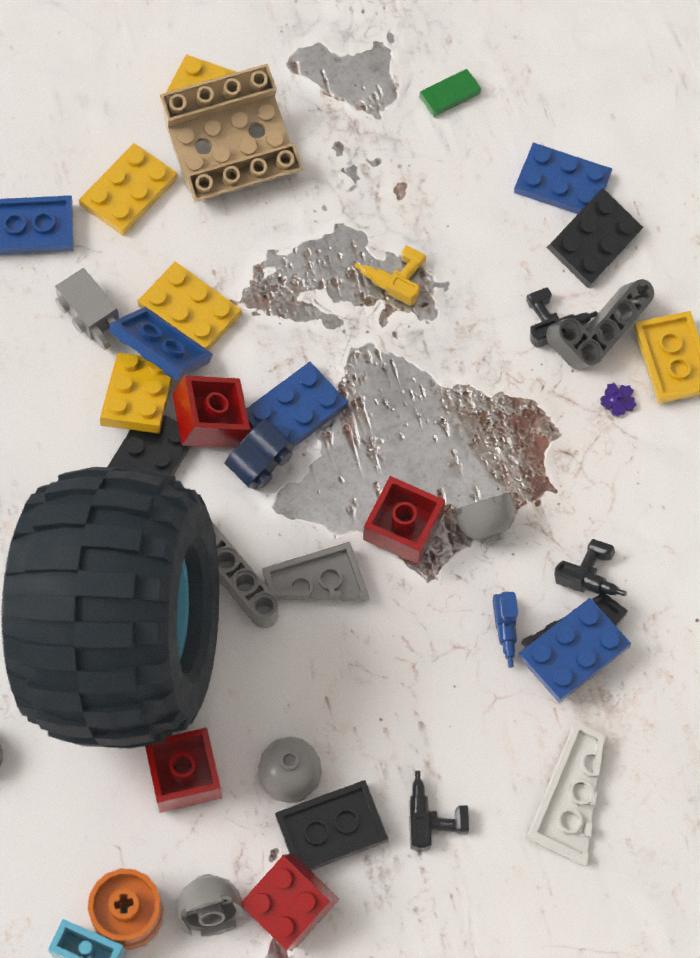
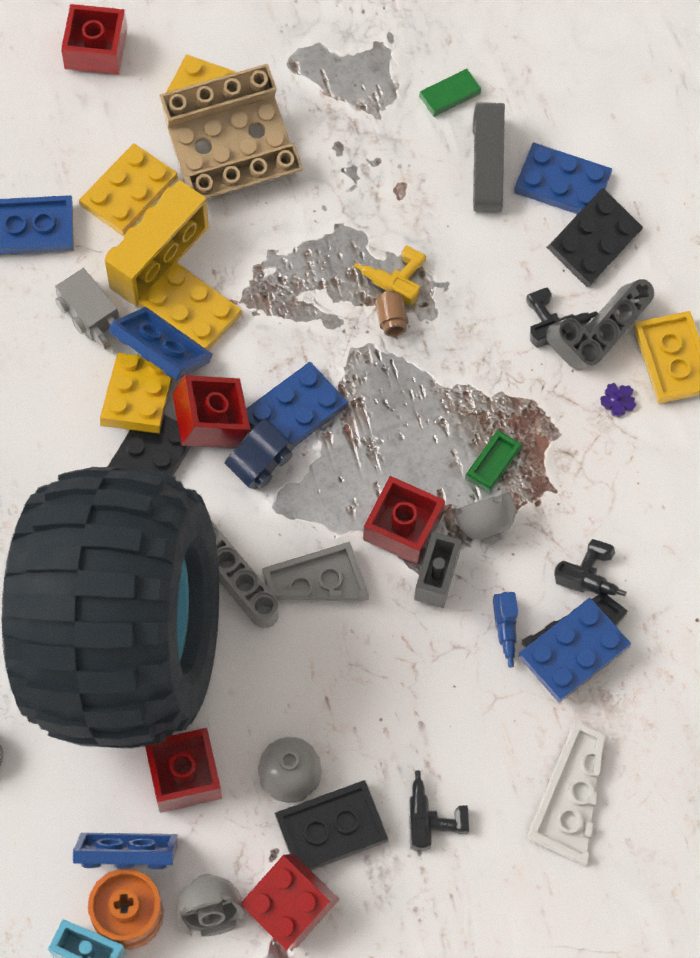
none -> red brick [61,4,128,75]
none -> blue plate [73,832,178,870]
none -> yellow brick [104,180,209,307]
none -> medium nougat brick [375,291,408,336]
none -> dark grey brick [414,532,462,608]
none -> green tile [465,430,523,494]
none -> dark grey beam [473,102,505,212]

